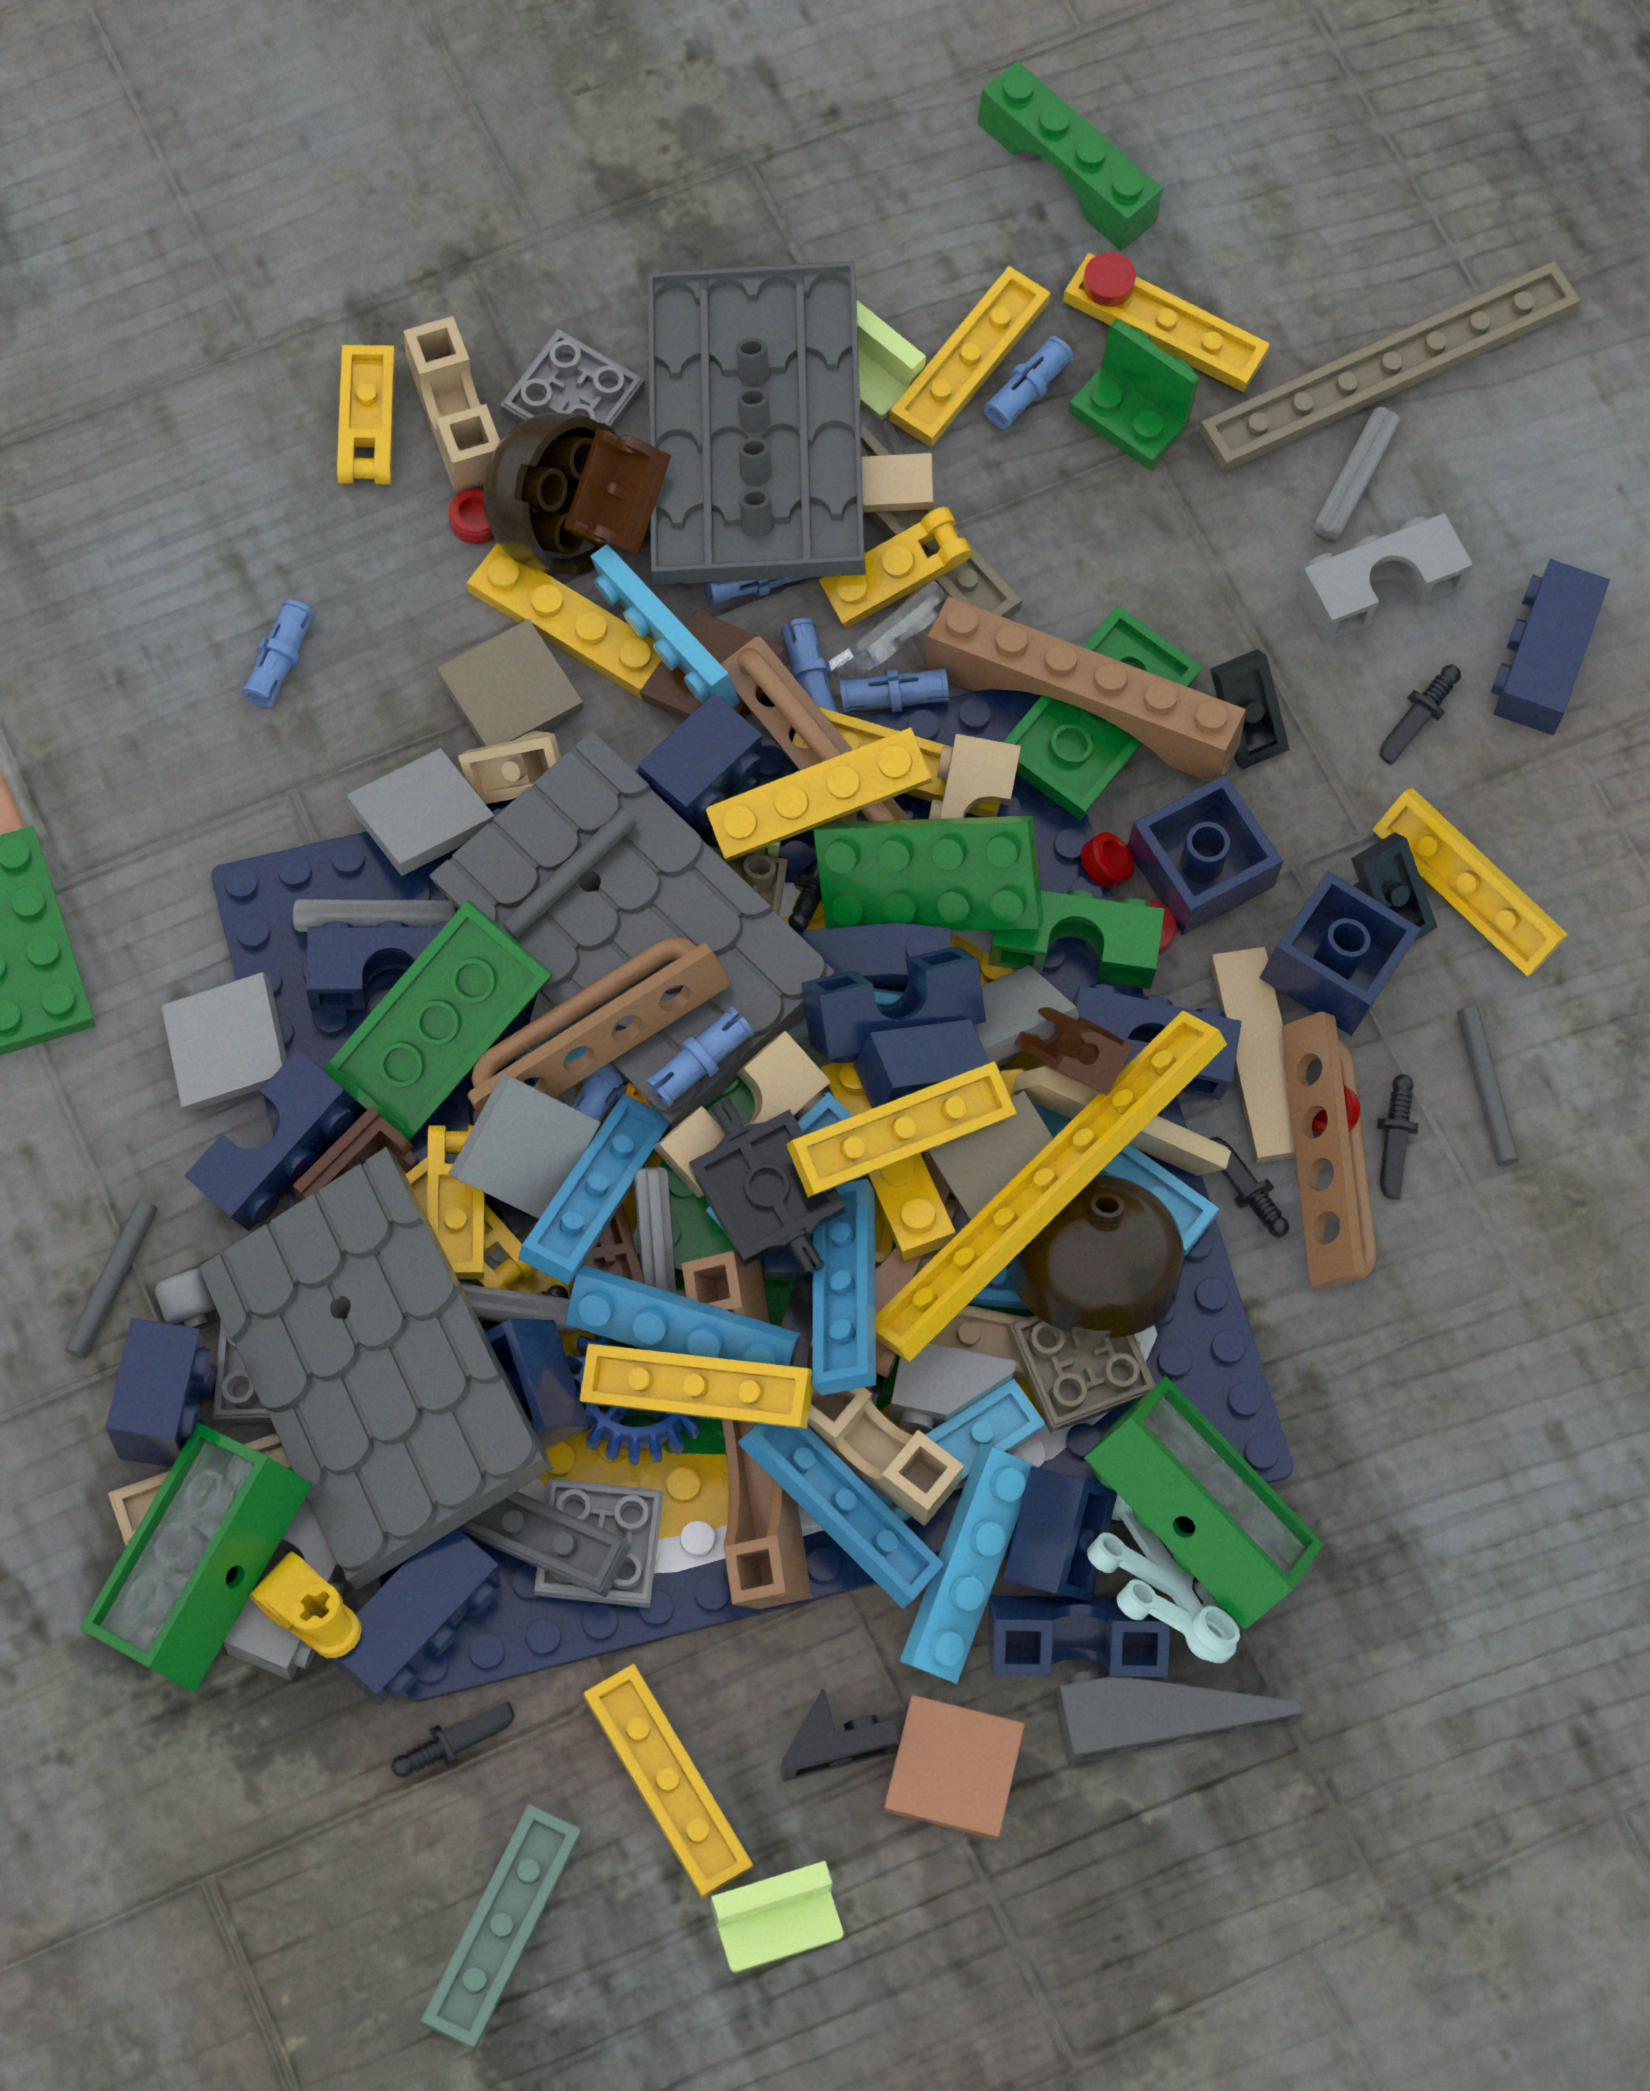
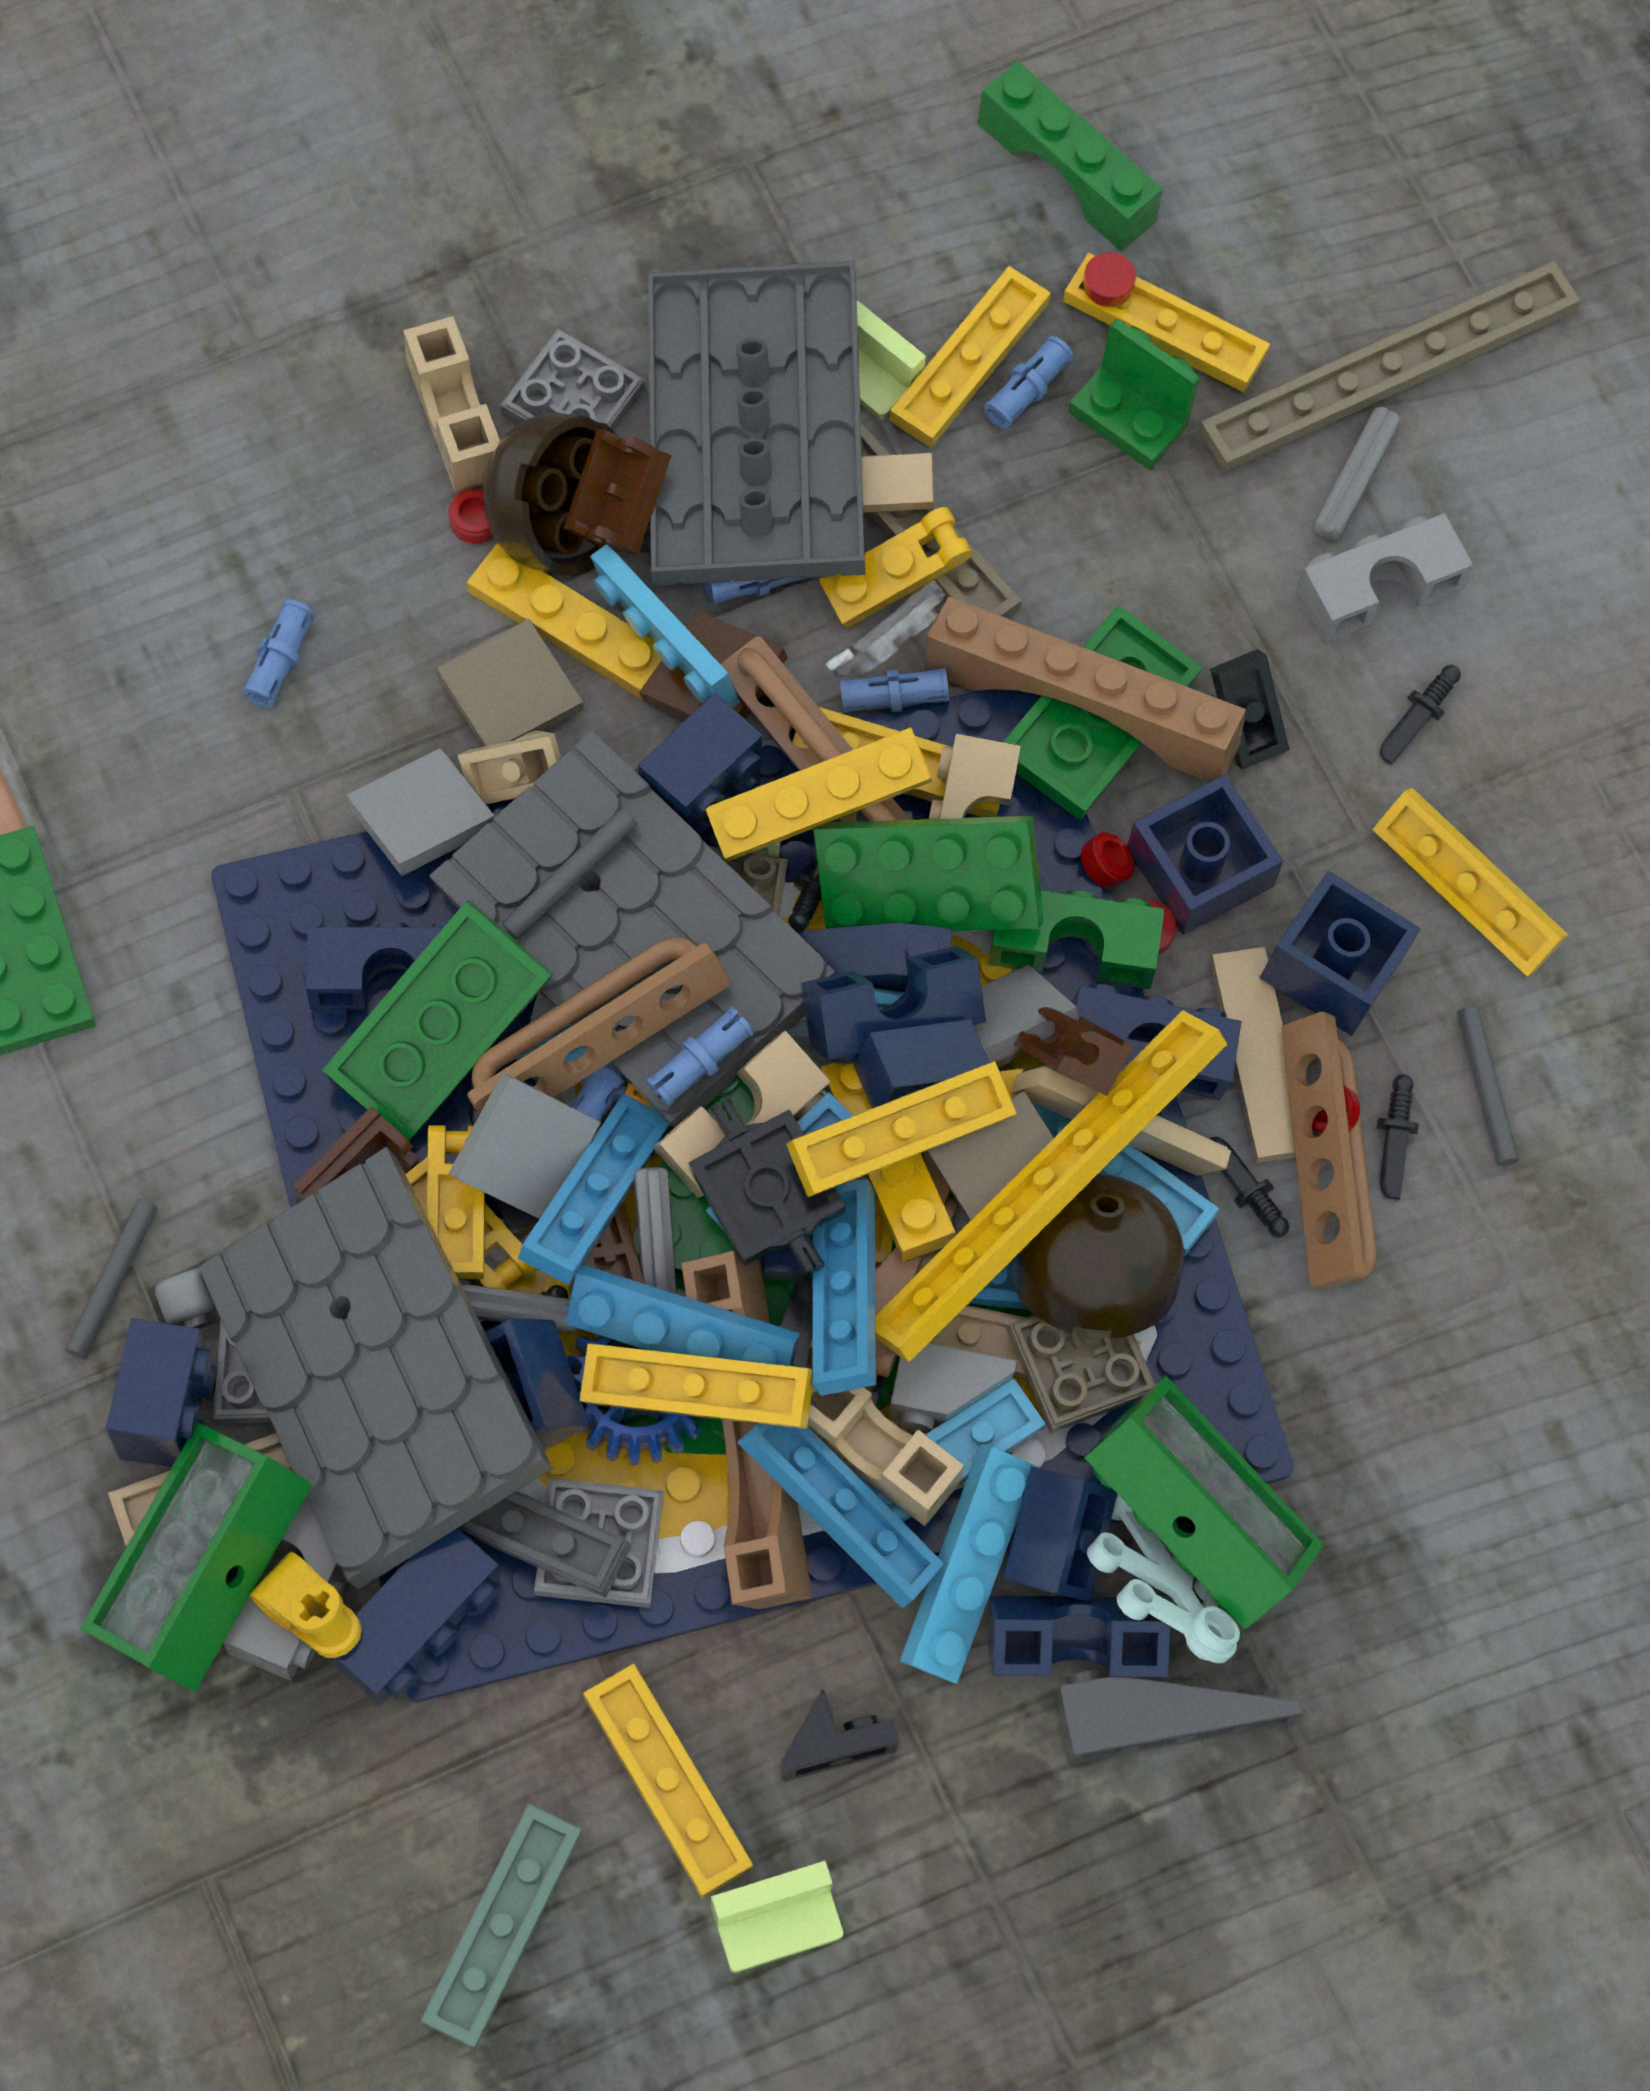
light grey tile [161,972,287,1112] -> none
dark blue arch [185,1049,361,1231] -> none
light grey axle [293,899,457,932] -> none
yellow plate [337,345,395,485] -> none
black piece [391,1702,515,1778] -> none
medium blue pin [782,618,839,713] -> none
nougat tile [883,1695,1025,1840] -> none
black slope [1351,832,1437,941] -> none
dark blue brick [1491,559,1610,736] -> none

